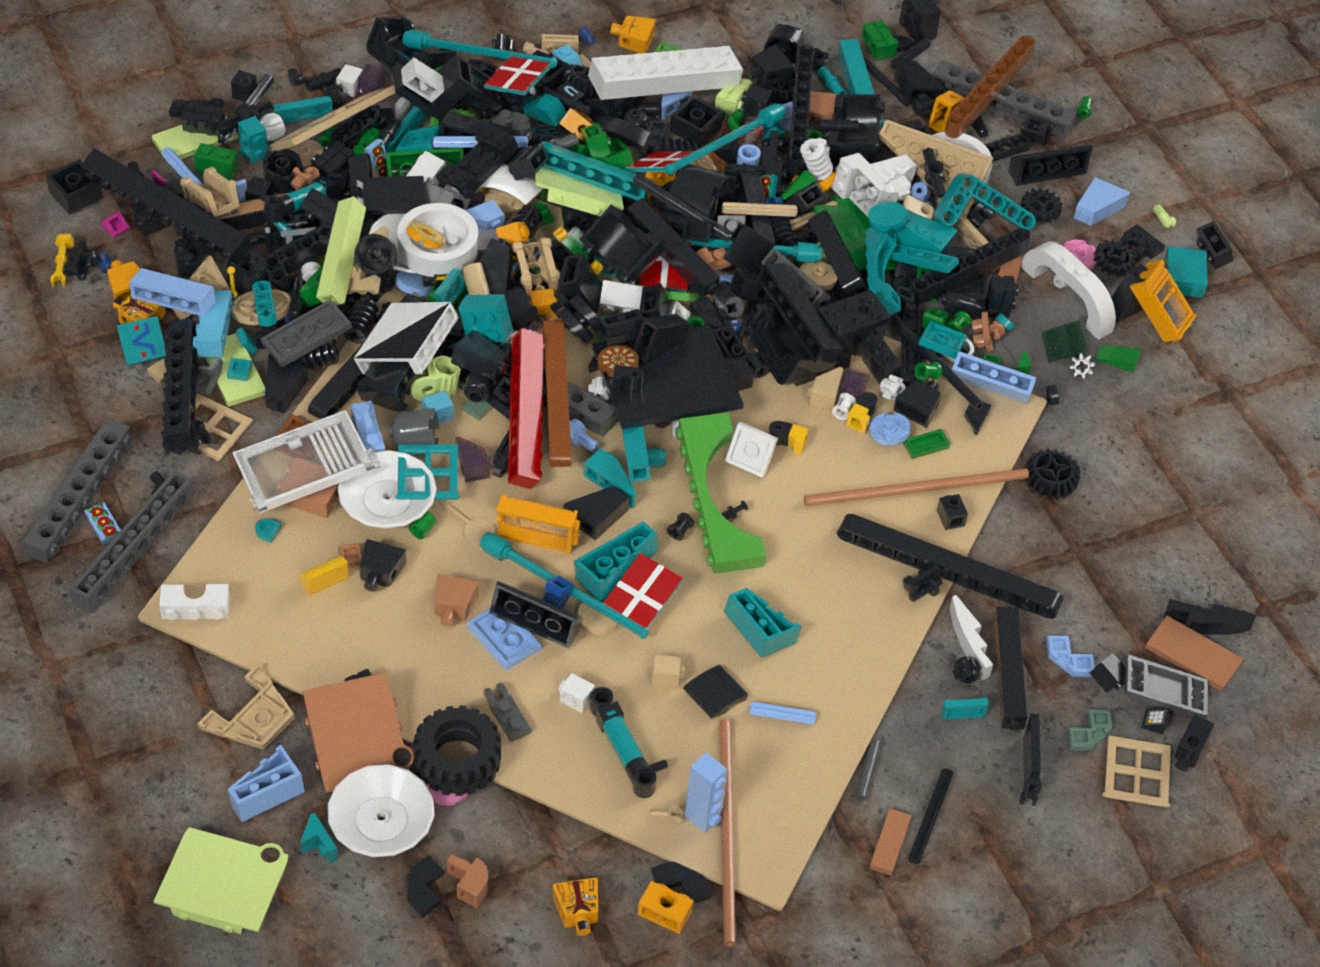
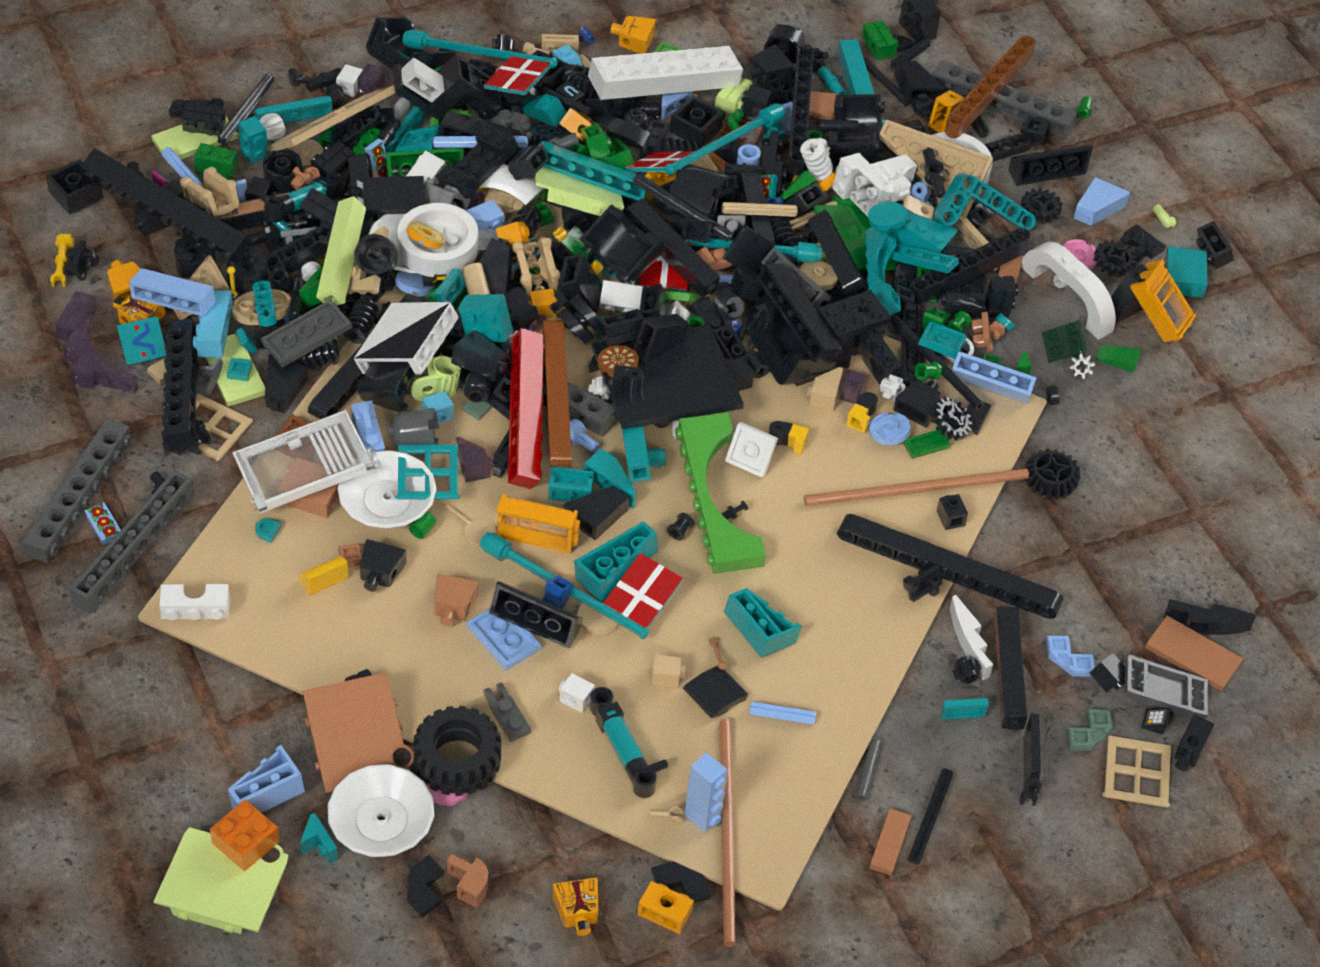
blue piece [98,253,111,274] -> none
dark pink slope [100,211,130,238] -> none
tan wing [198,663,295,750] -> none
black axle [221,101,274,131] -> none
black brick [231,70,257,102] -> none
white bush [832,393,856,420] -> none
none -> clear purple arch [55,291,138,395]
none -> orange brick [210,799,280,872]
none -> teal hinge [548,467,594,502]
none -> nougat hinge [709,637,727,670]
none -> black gear [930,397,972,441]

